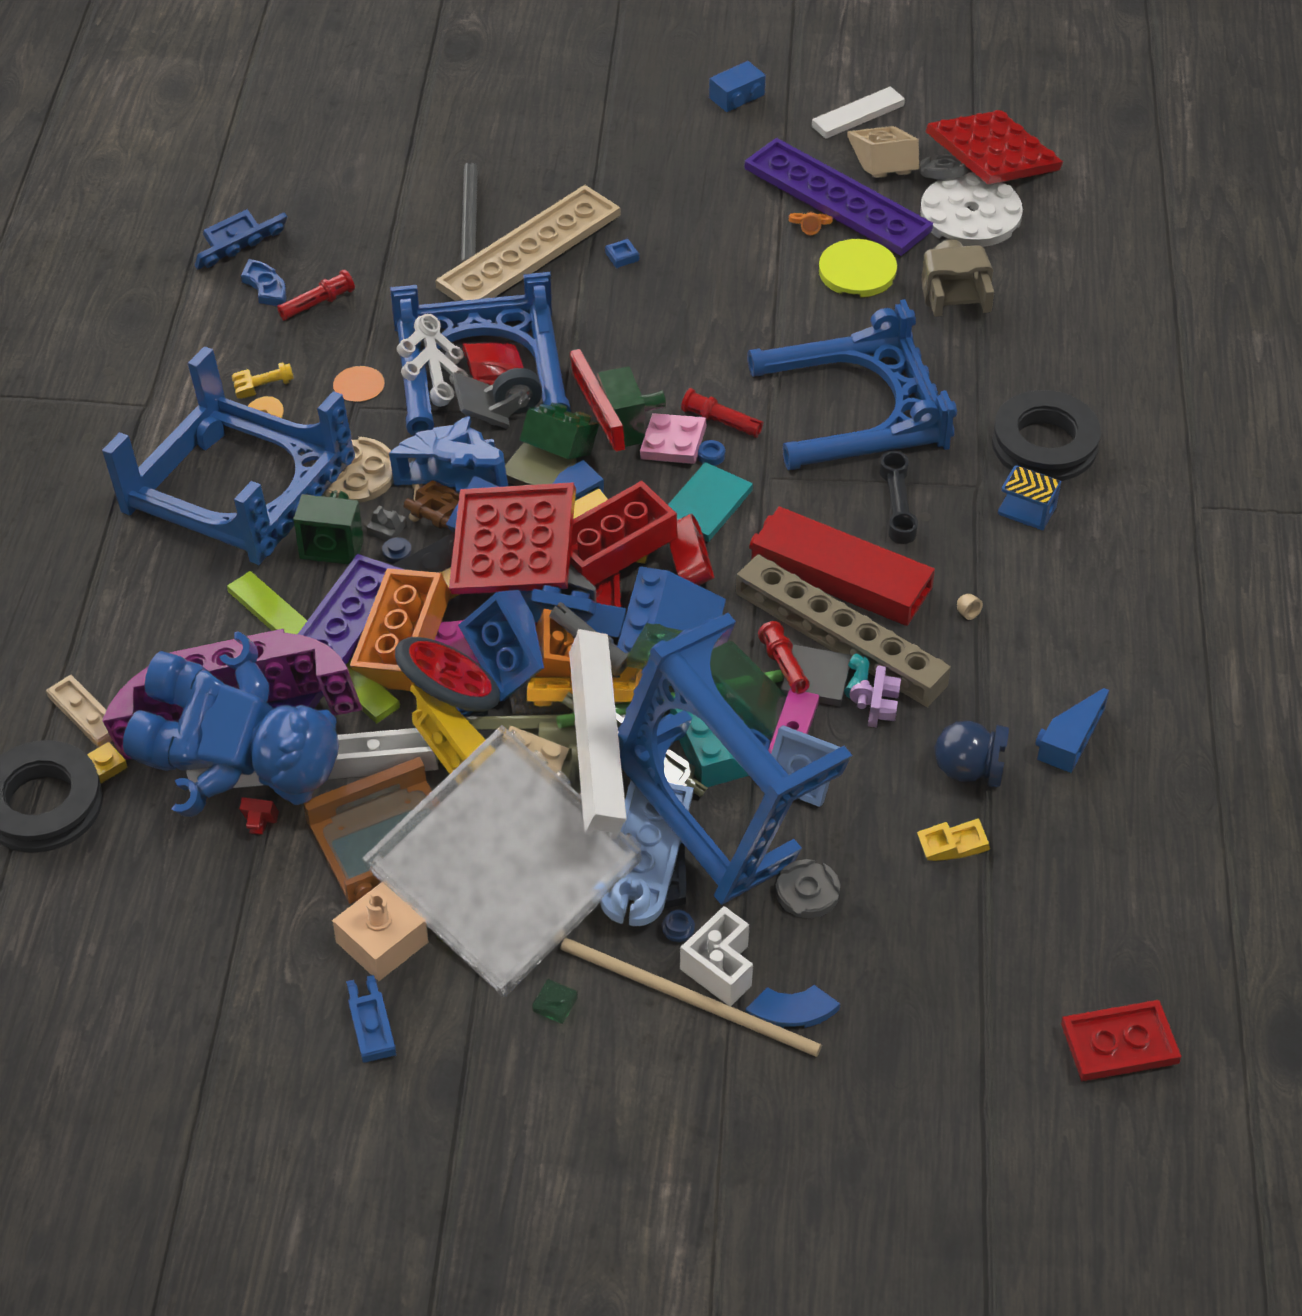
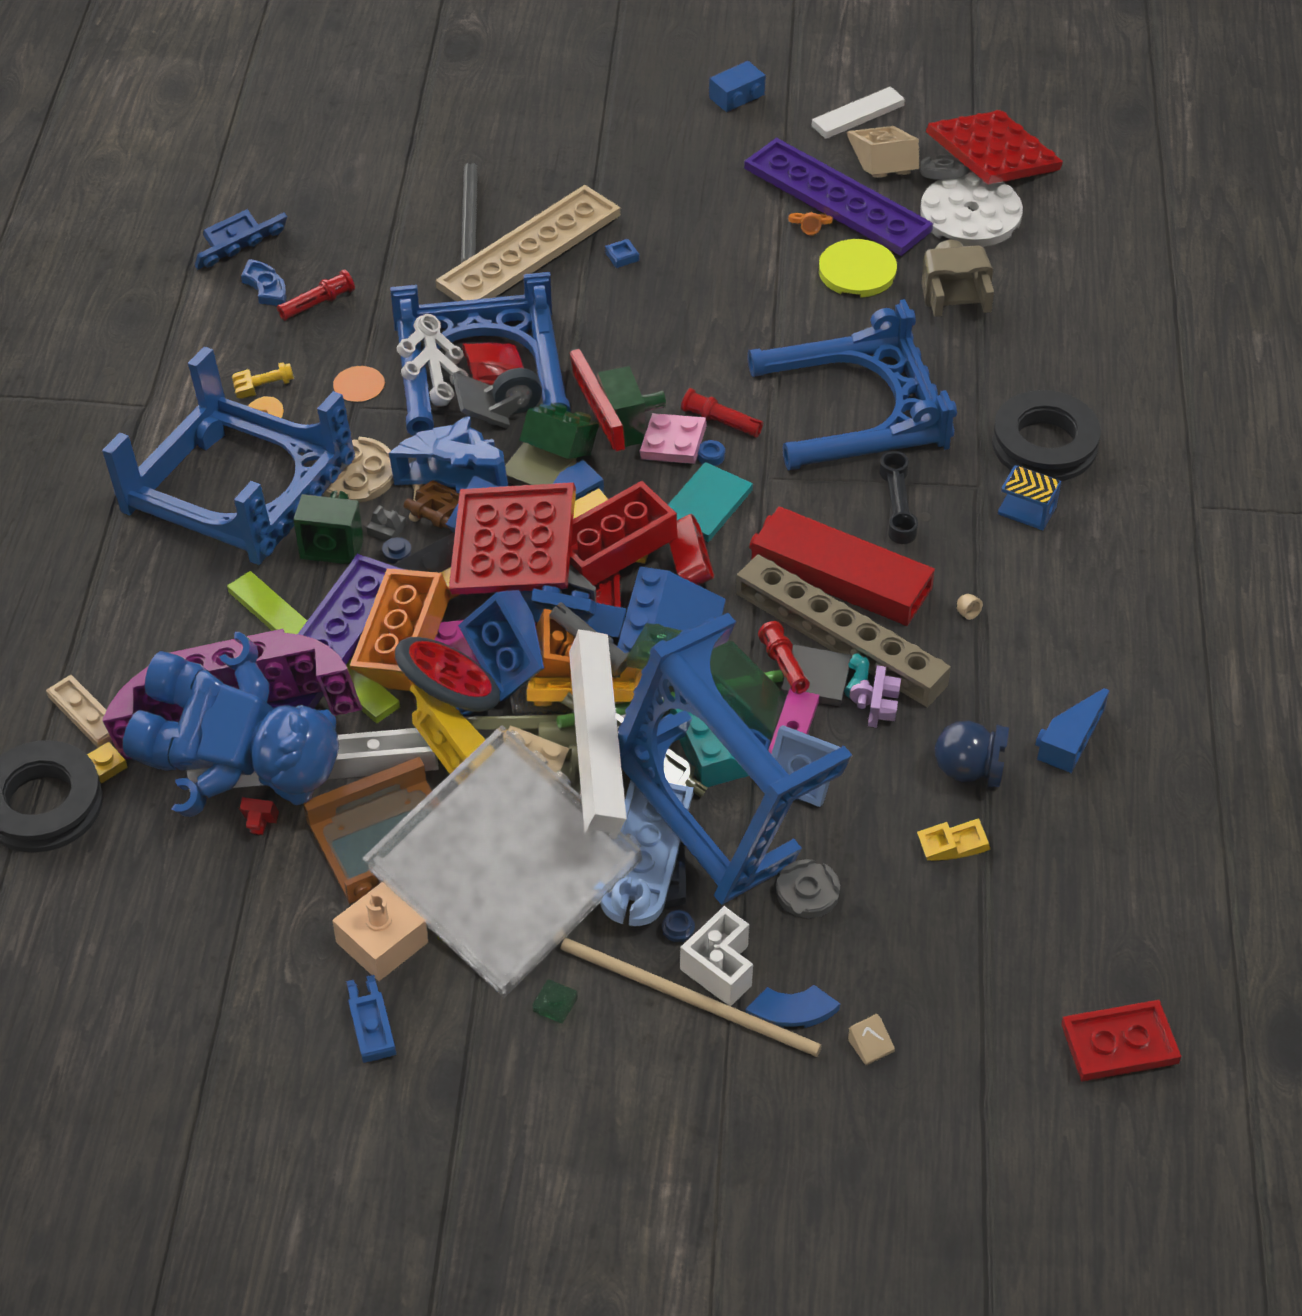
none -> tan slope [848,1014,895,1065]

